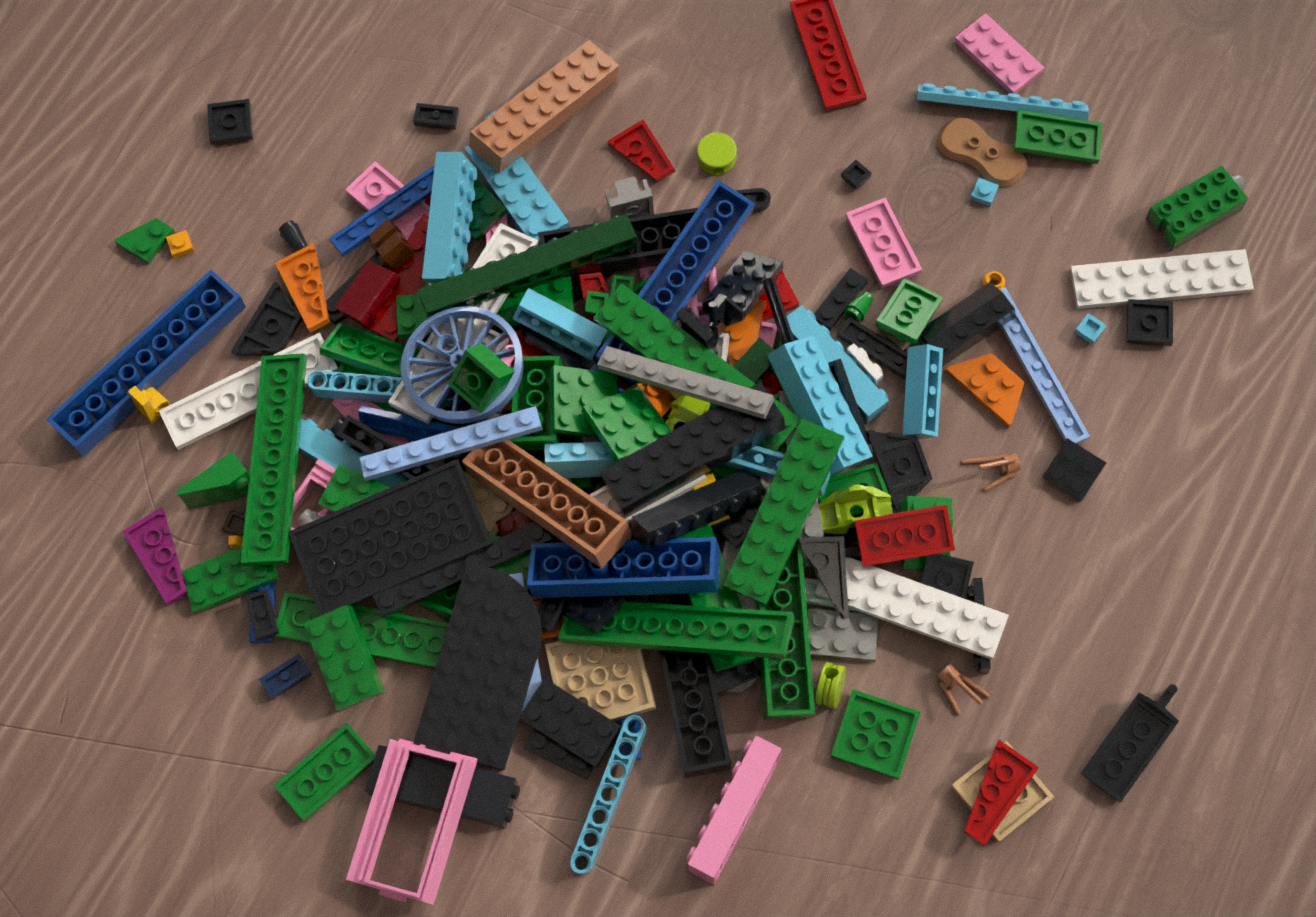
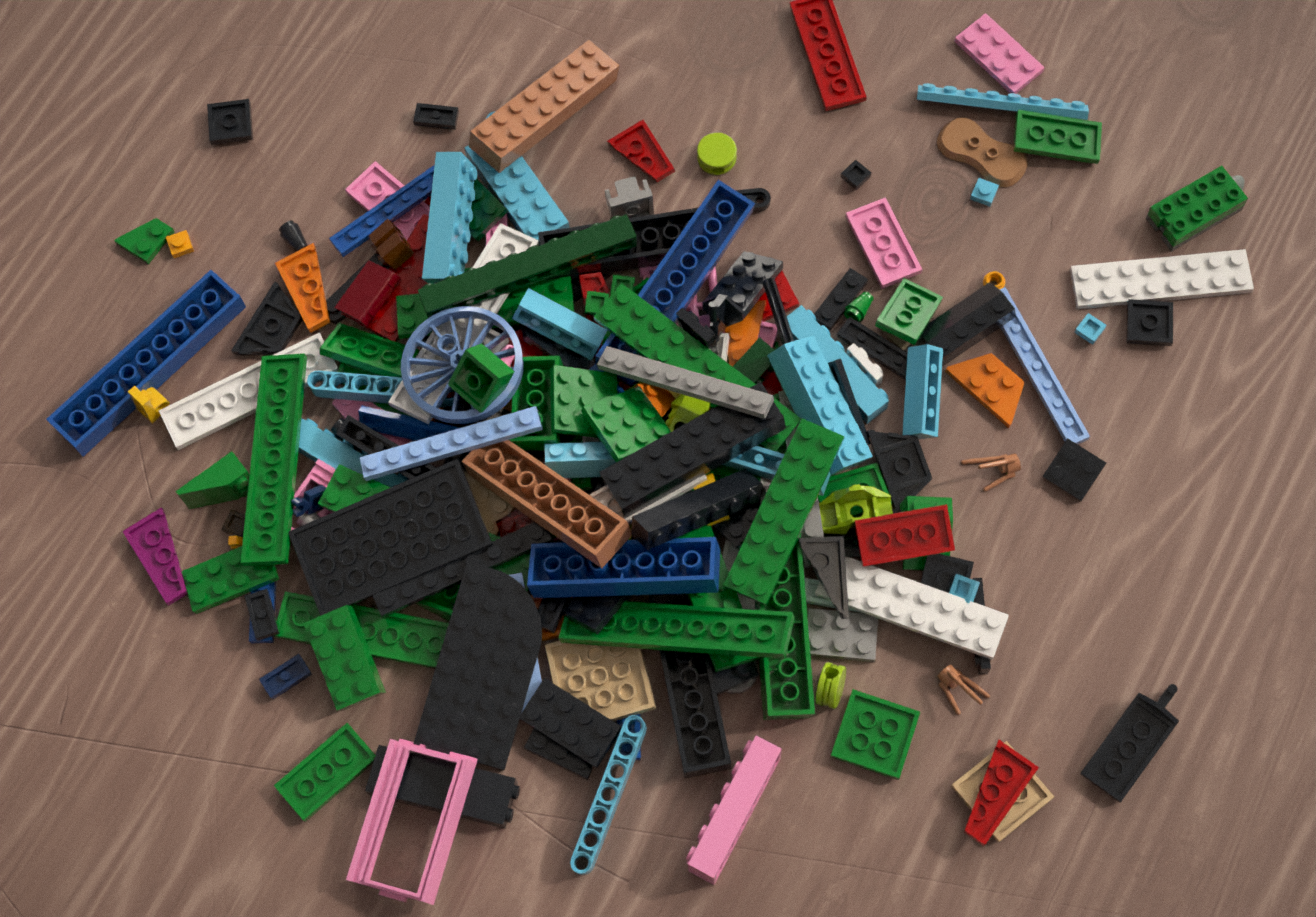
none -> dark blue plate [291,485,326,517]
none -> medium azure plate [949,574,980,603]

